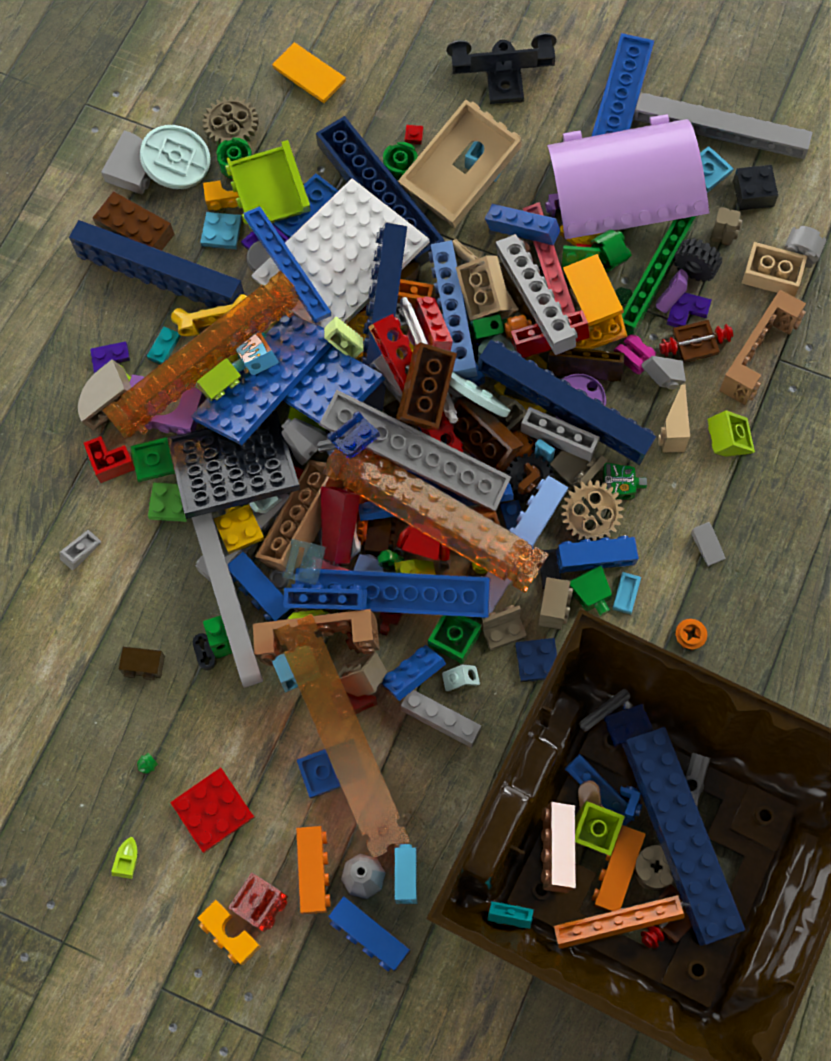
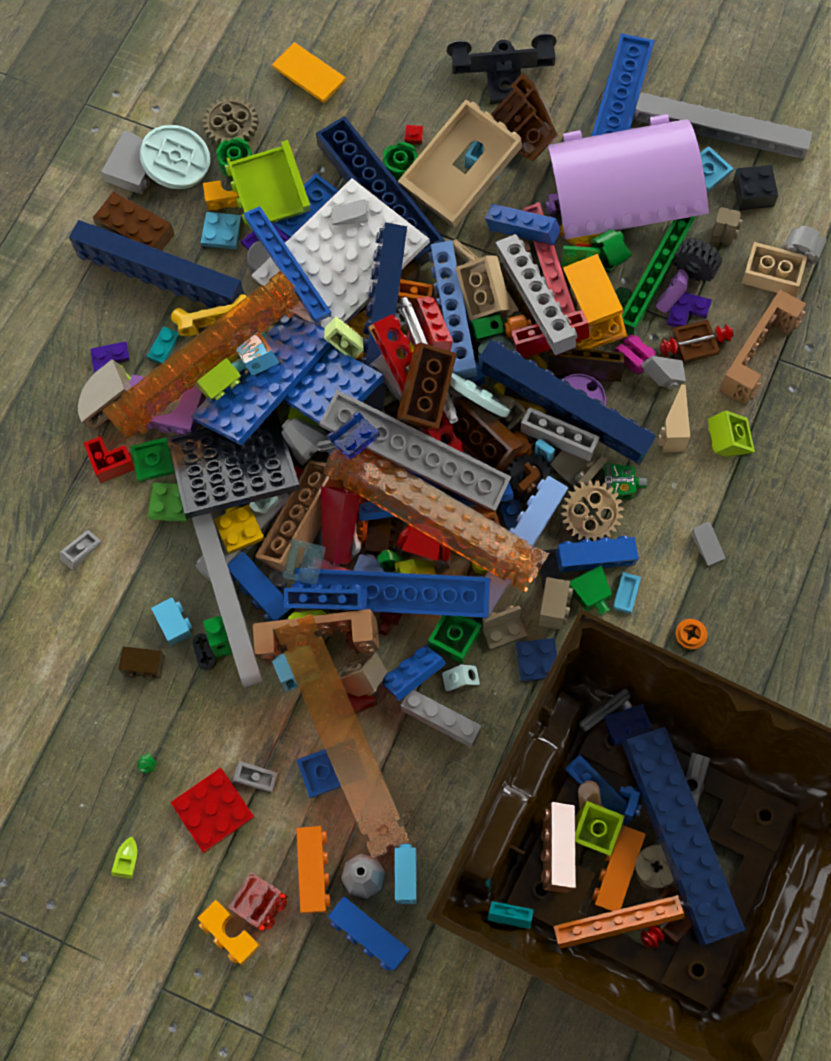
none -> medium azure brick [151,597,193,646]
none -> light grey slope [232,761,278,793]
none -> light grey slope [332,199,368,225]
none -> reddish brown wedge [491,73,558,161]

